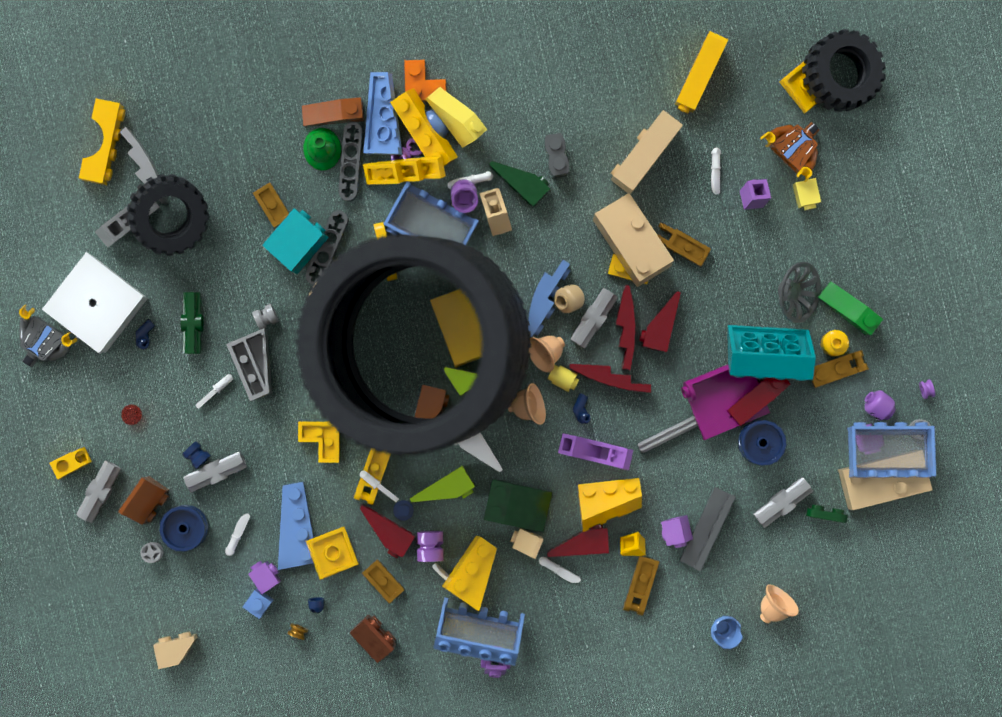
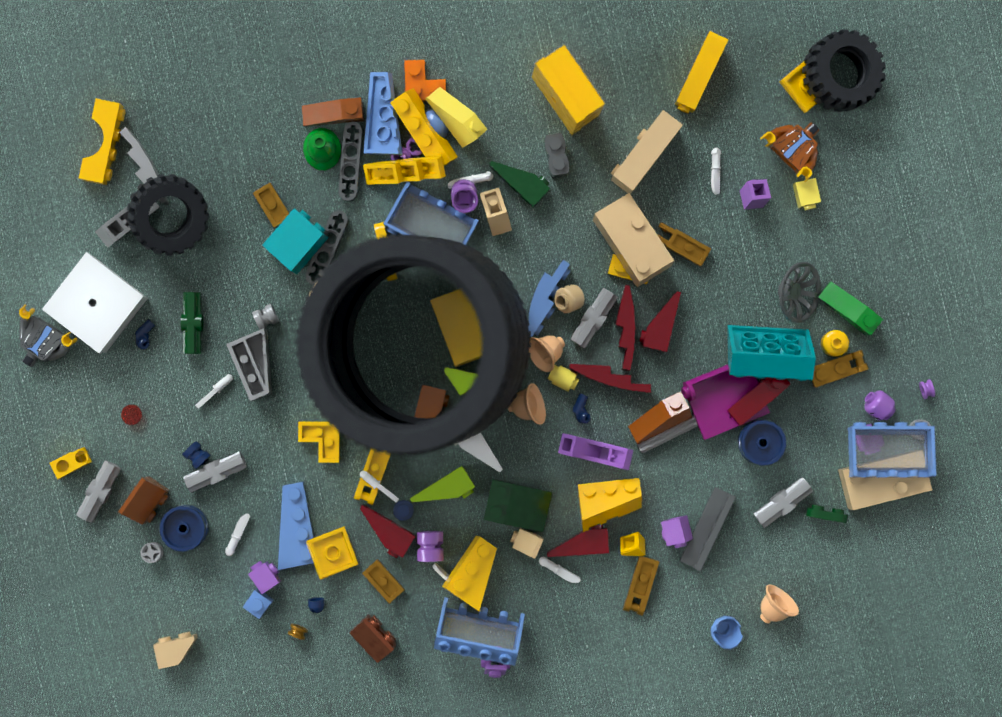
none -> yellow container [532,45,605,135]
none -> dark orange slope [628,391,692,445]

